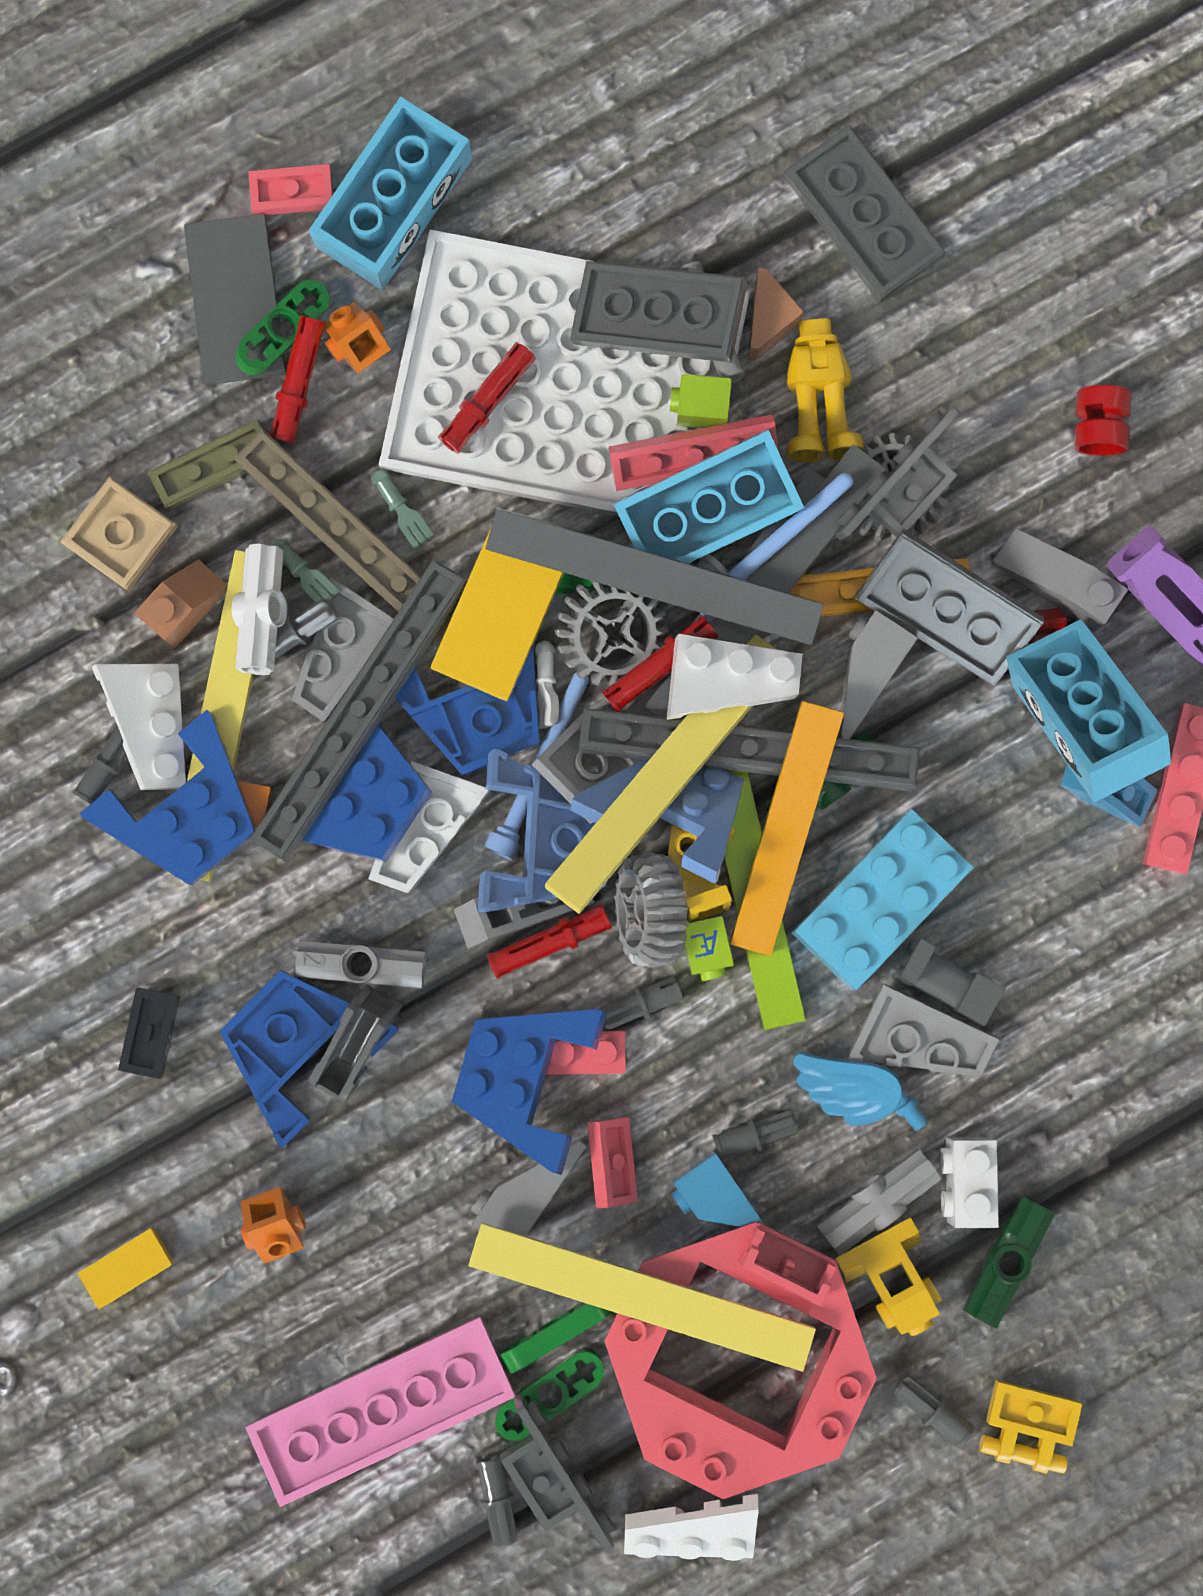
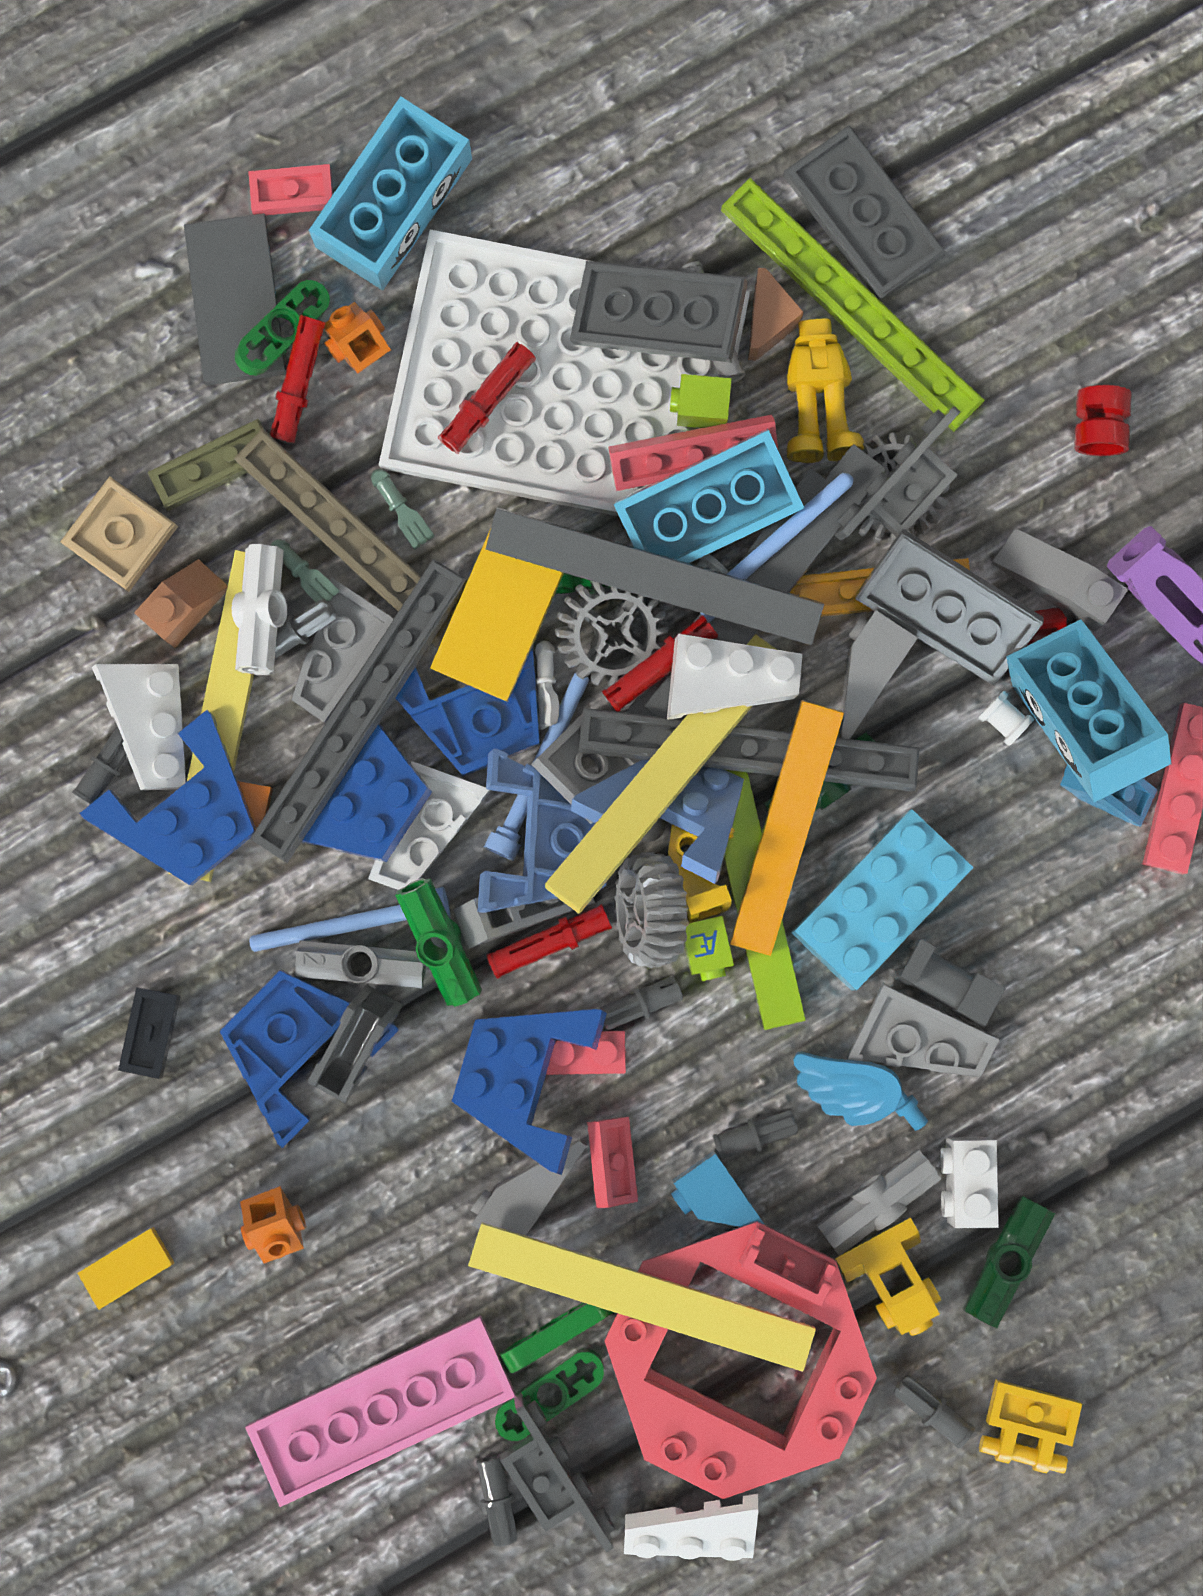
none -> light blue piece [249,887,451,952]
none -> green piece [395,878,482,1007]
none -> lime tile [721,178,985,432]
none -> white bush [978,691,1034,746]

